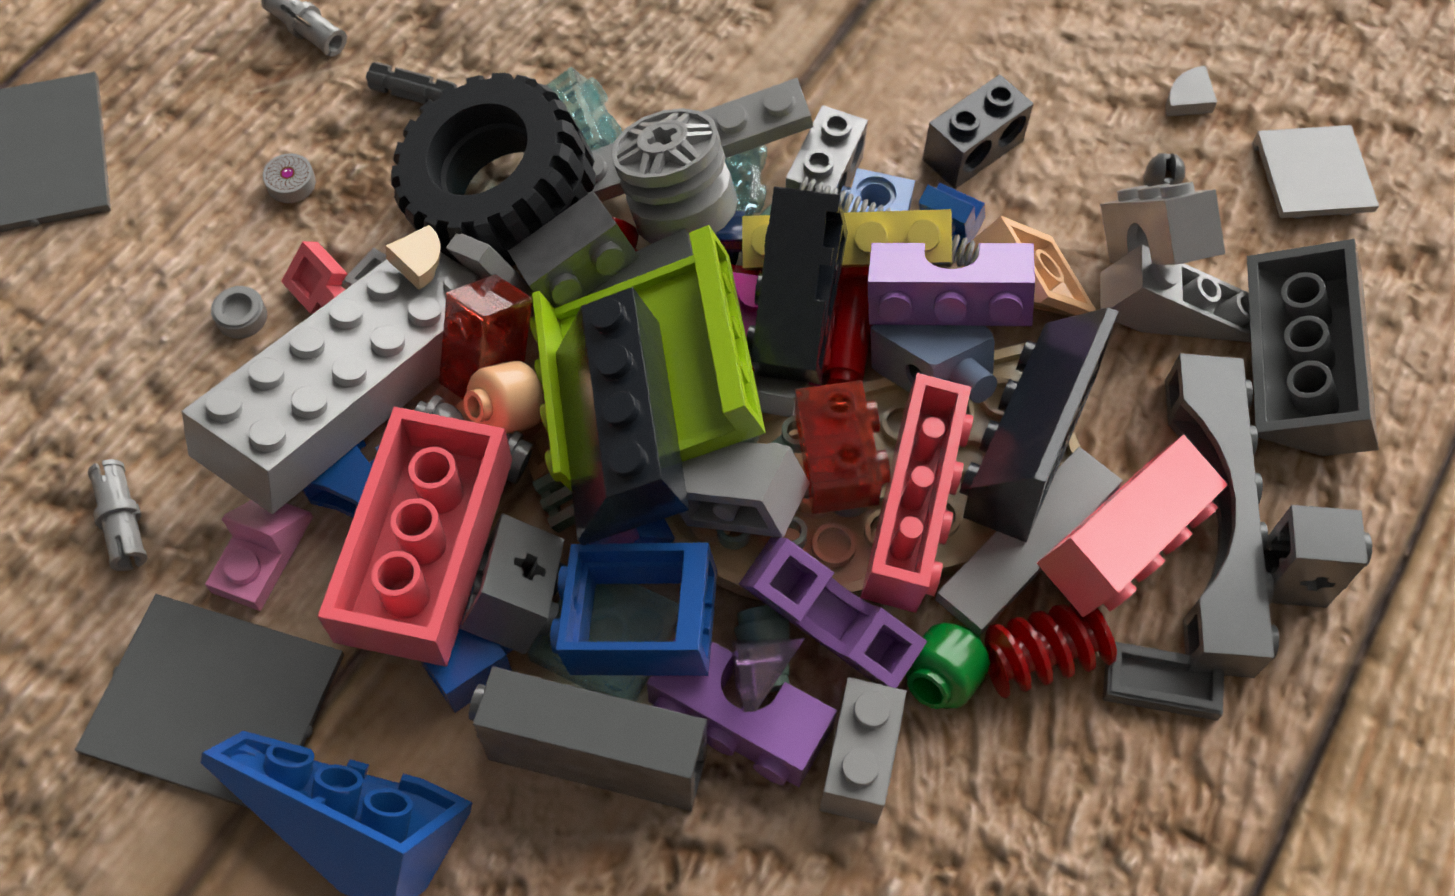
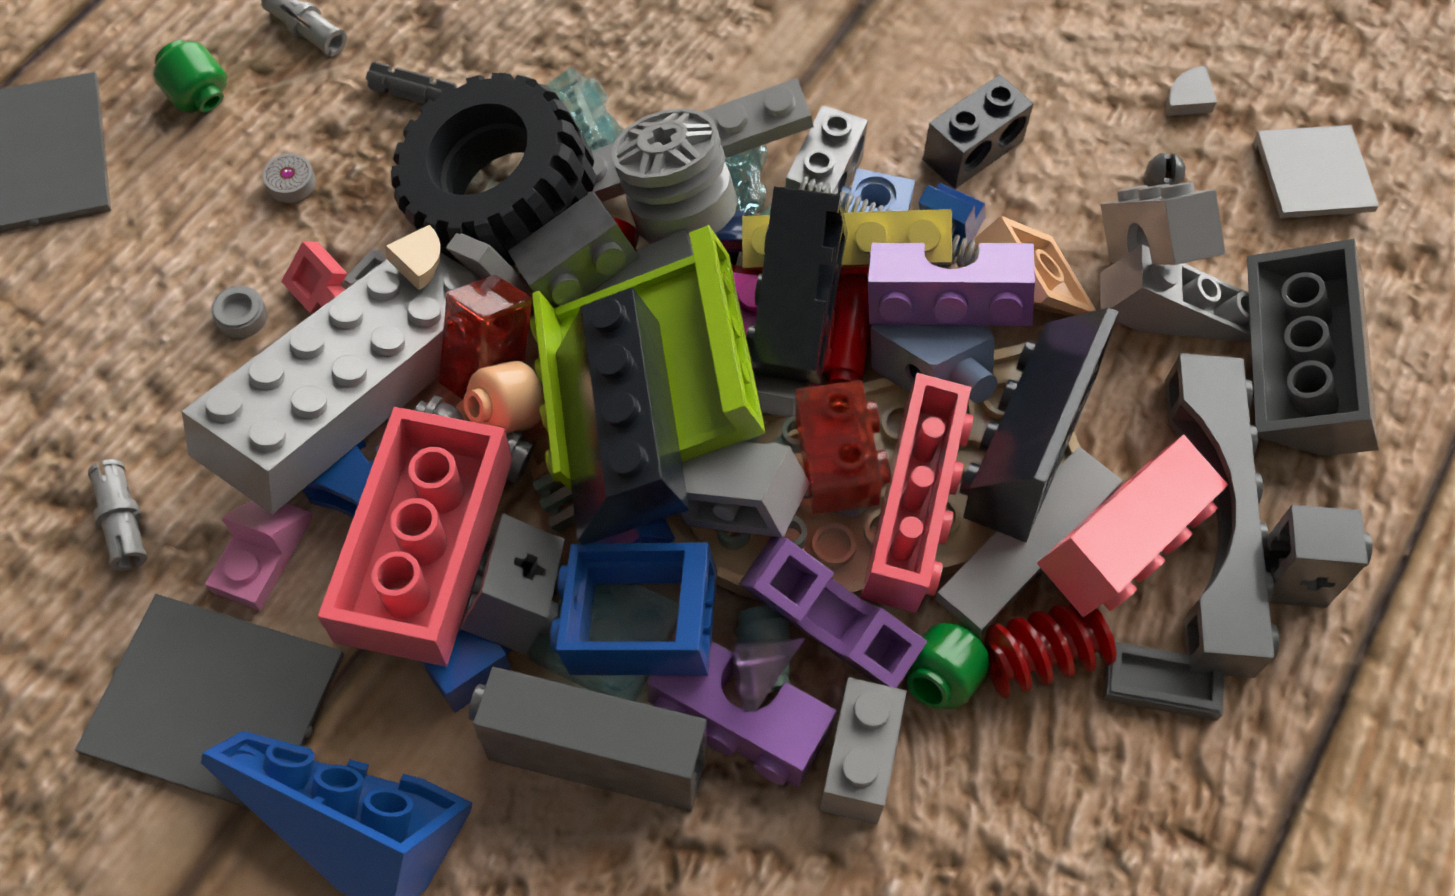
none -> green head [153,40,227,113]

